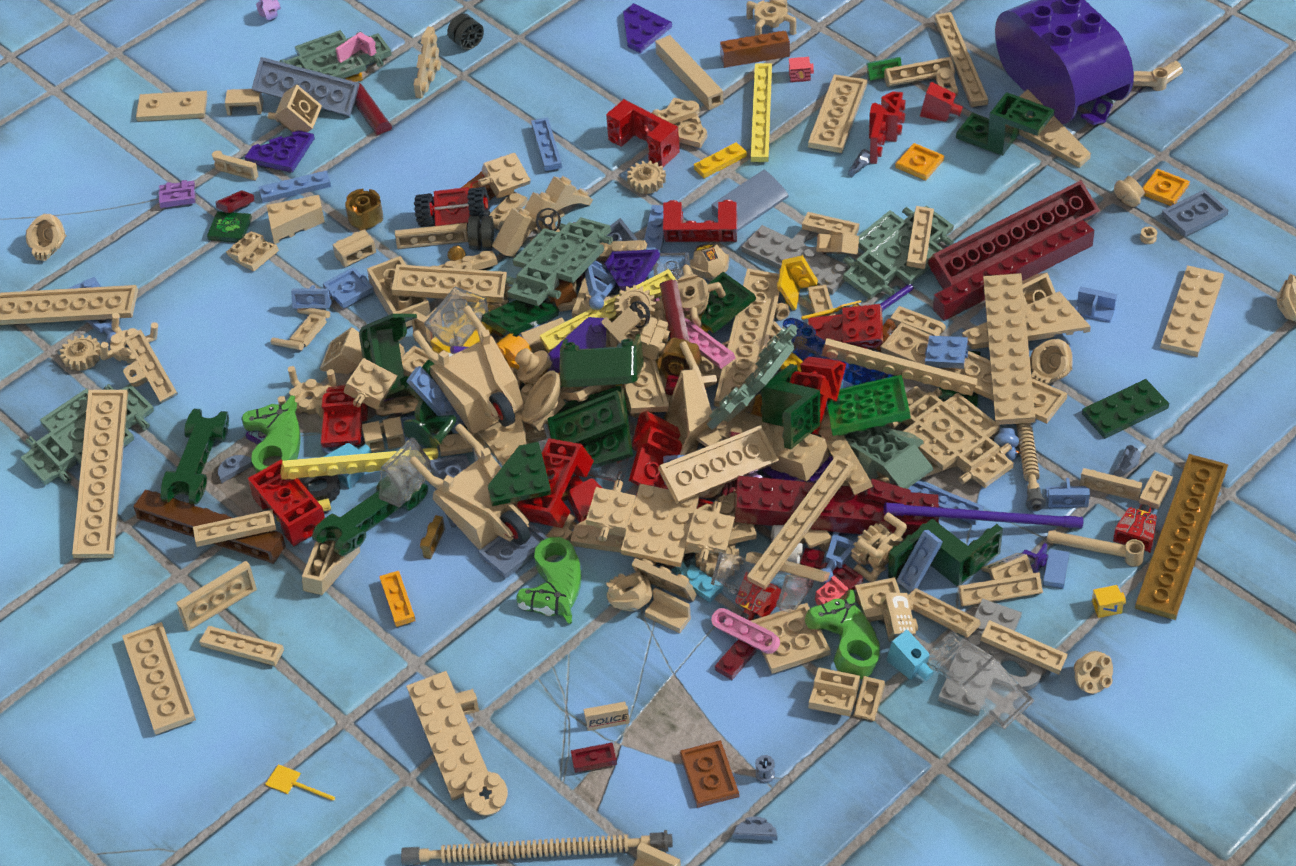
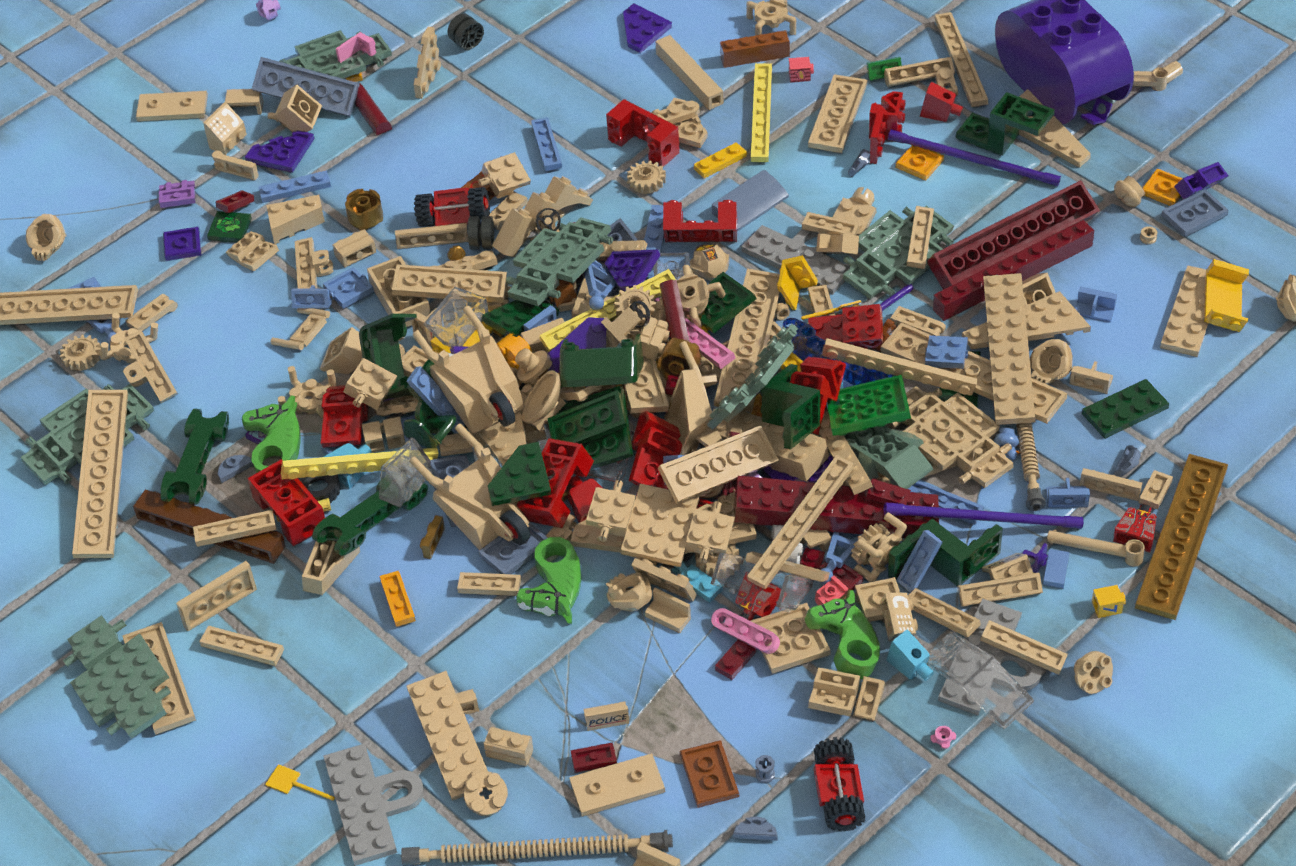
none -> sand green piece [63,615,172,739]
none -> tan plate [125,294,178,331]
none -> dark purple tile [163,227,202,261]
none -> tan slope [203,102,247,155]
none -> tan plate [295,237,333,289]
none -> light grey plate [323,743,424,866]
none -> tan plate [457,572,521,596]
none -> tan brick [484,727,533,766]
none -> medium blue tile [524,305,556,332]
none -> tan plate [569,753,665,817]
none -> plate [813,737,866,832]
none -> tan plate [833,187,877,236]
none -> dark purple piece [888,130,1061,187]
none -> bright pink plate [930,726,956,749]
none -> tan panel [1070,361,1113,394]
none -> dark purple slope [1174,162,1228,200]
none -> yellow panel [1204,259,1249,332]

